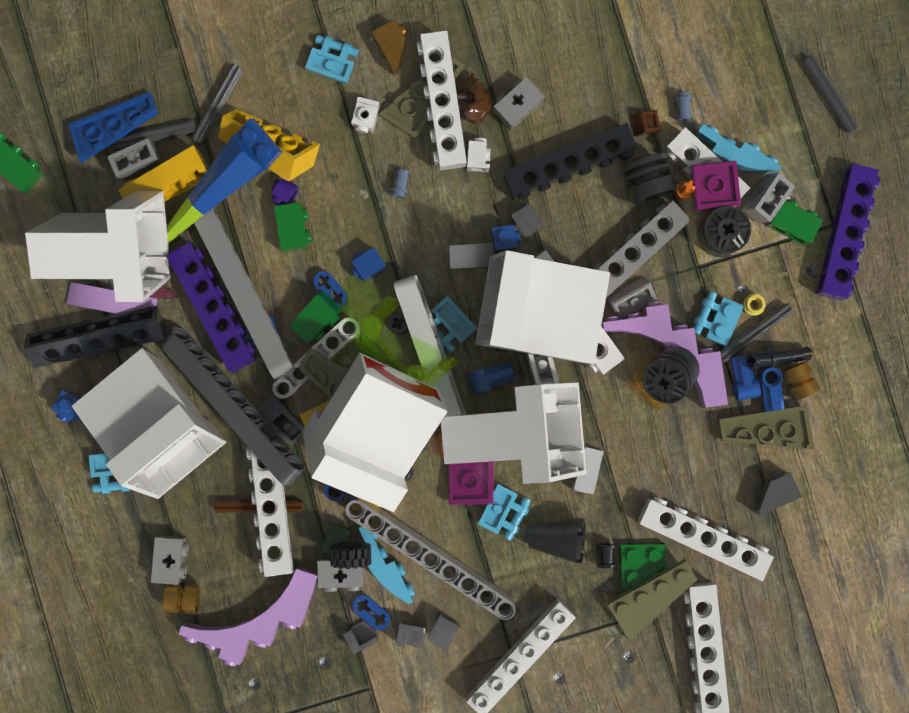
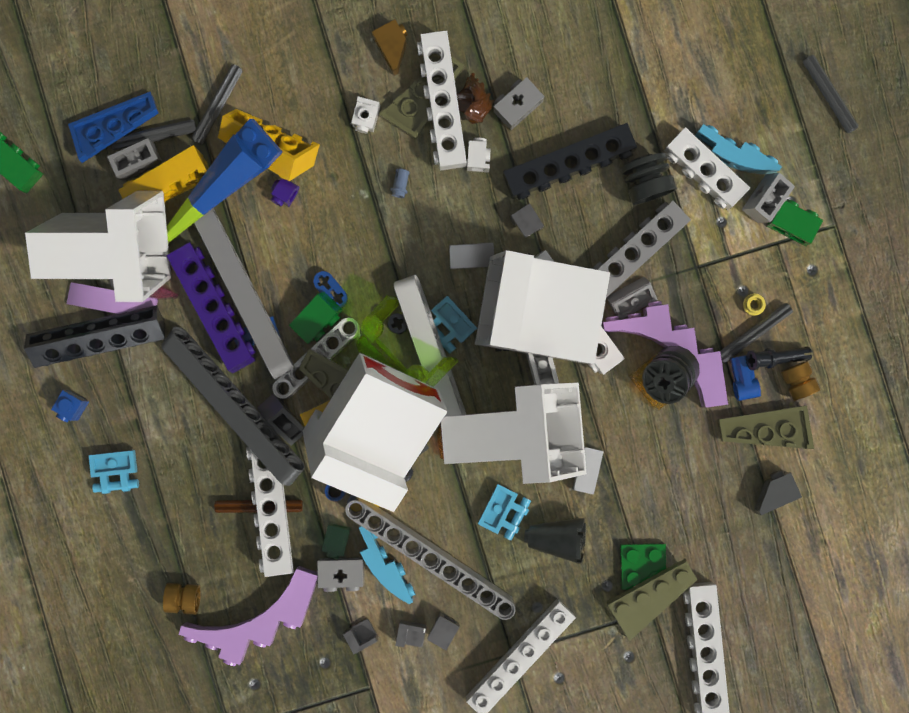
white piece [72,348,227,499] -> none
light grey brick [151,535,189,585] -> none
green brick [274,202,312,253] -> none
medium azure plate [305,35,360,84] -> none
black tyre [330,541,372,569] -> none
blue brick [351,247,387,282] -> none
blue beam [352,595,390,631] -> none
magenta plate [449,461,494,505] -> none
blue piece [468,362,515,395] -> none
blue brick [491,225,521,253] -> none
black bush [596,543,616,568] -> none
reddish brown slope [630,110,661,137] -> none
white brick [637,497,774,581] -> none
orange axle [674,180,696,200] -> none
sand blue pin [675,92,693,121] -> none
magenta plate [690,161,741,211] -> none
medium azure plate [693,291,744,347] -> none
pearl dark grey wheel [697,206,751,257] -> none
blue piece [757,367,785,412] -> none
dark purple brick [816,163,880,301] -> none

